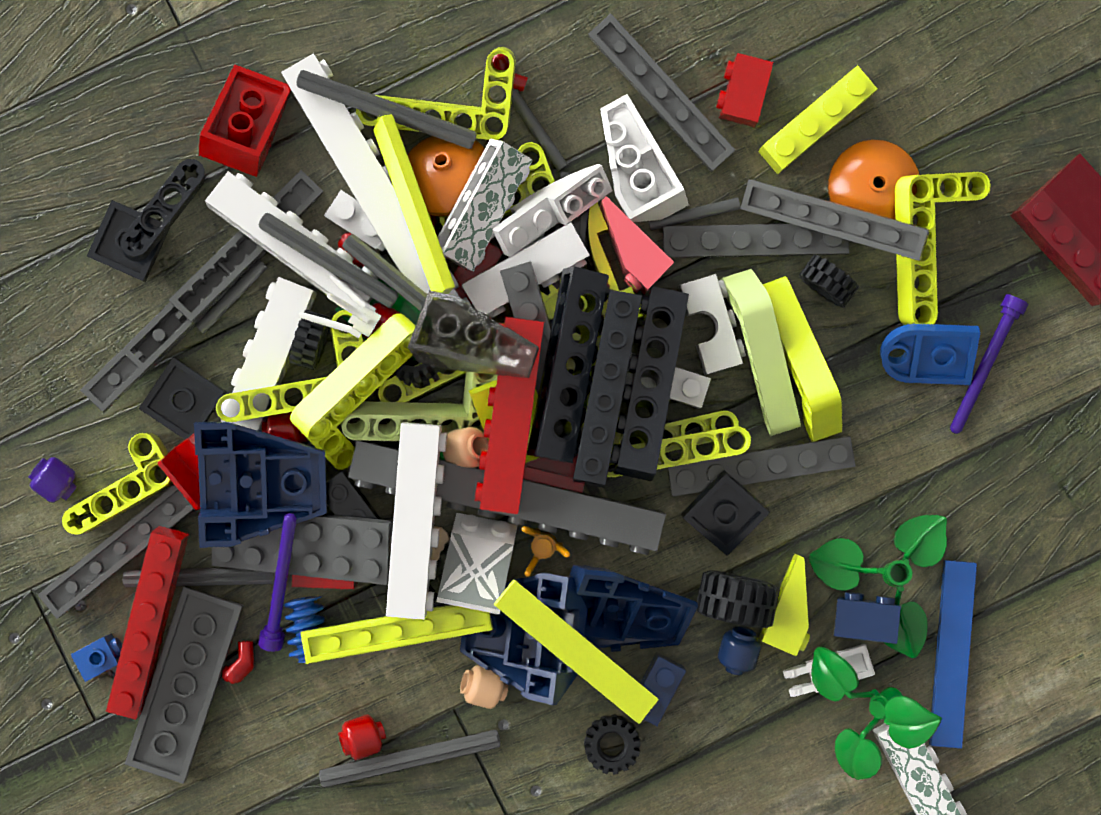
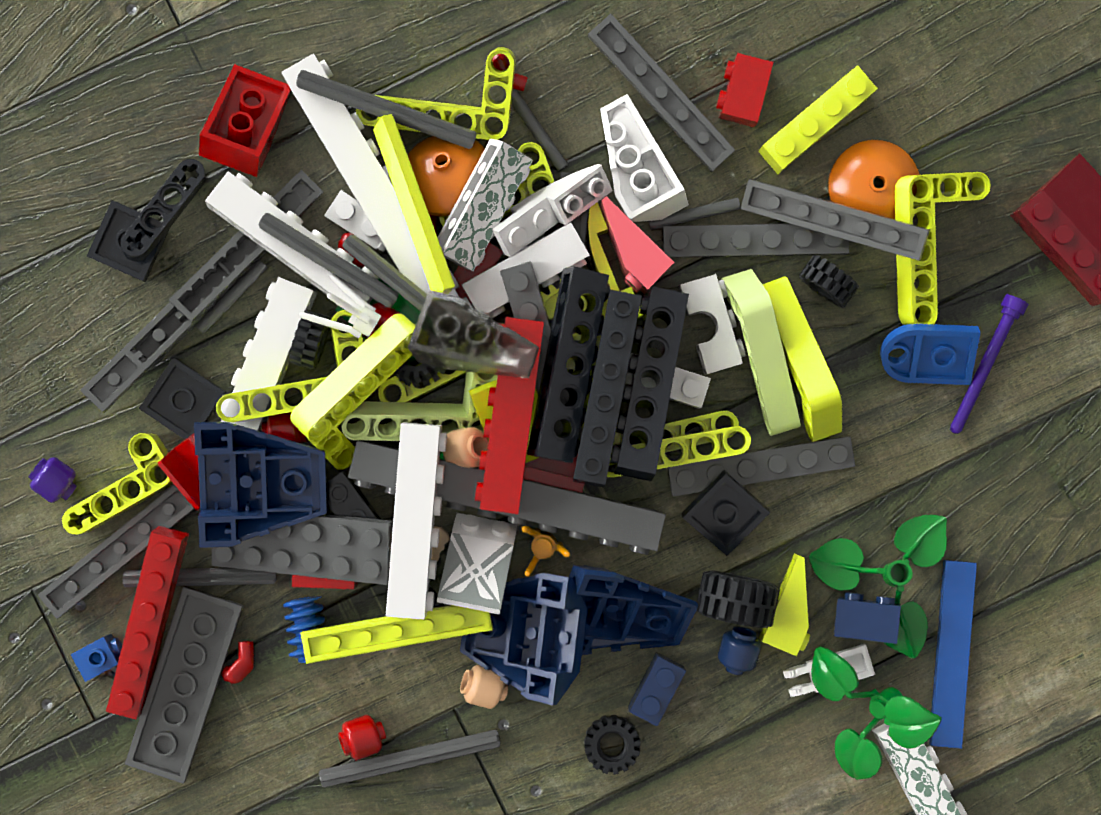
dark purple piece [258,513,297,652] -> none
neon yellow tile [493,579,659,724] -> none

